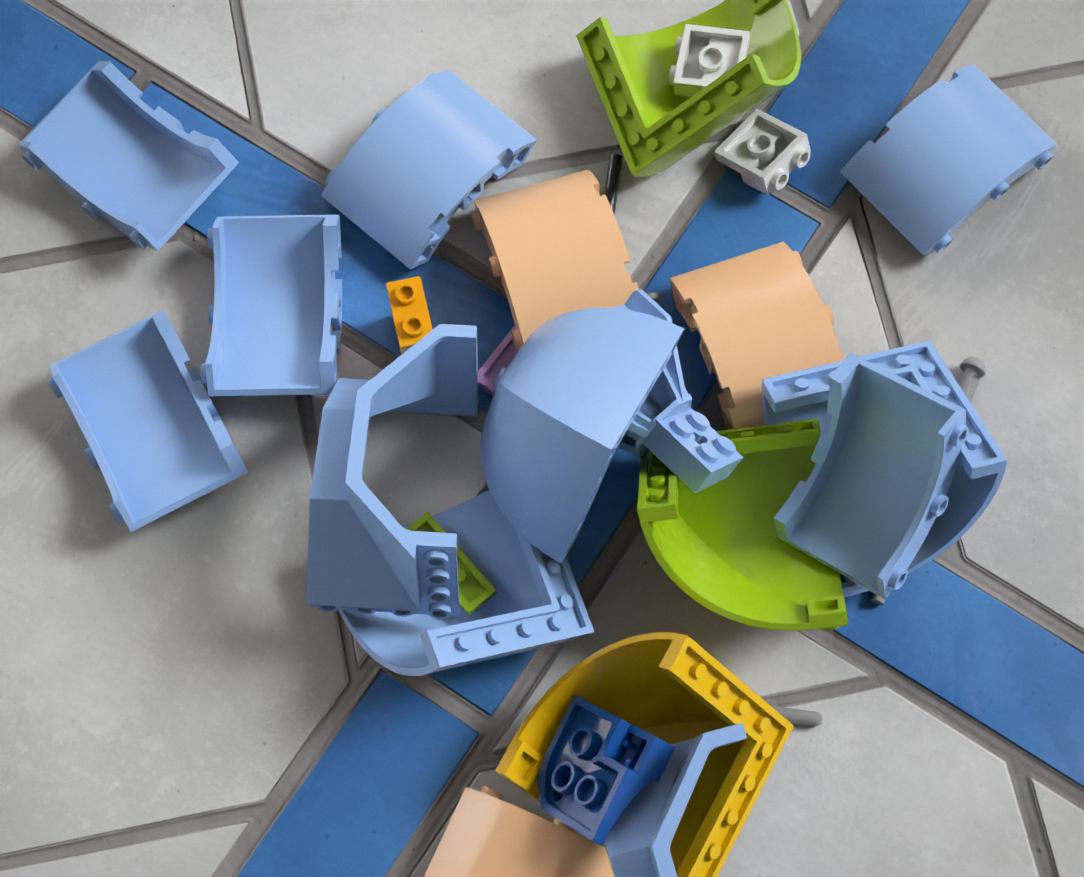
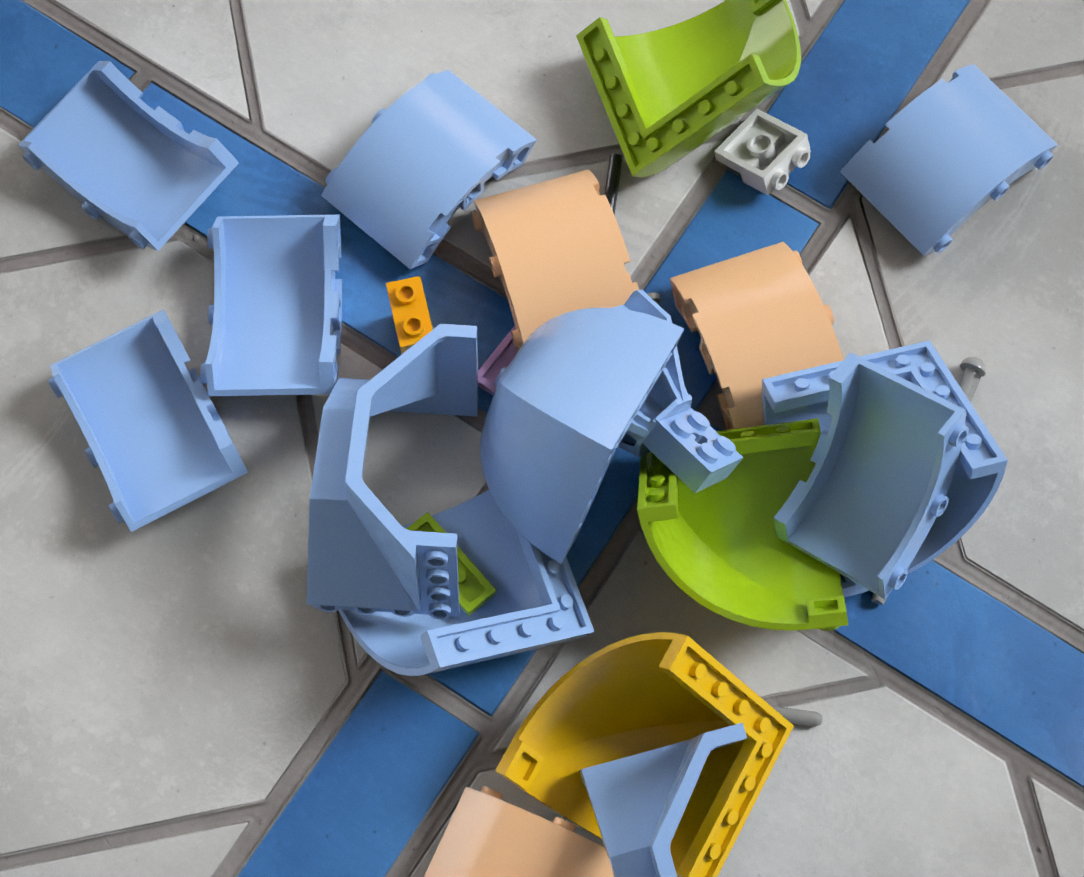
blue slope [538,694,675,845] -> none
white plate [669,24,751,97] -> none

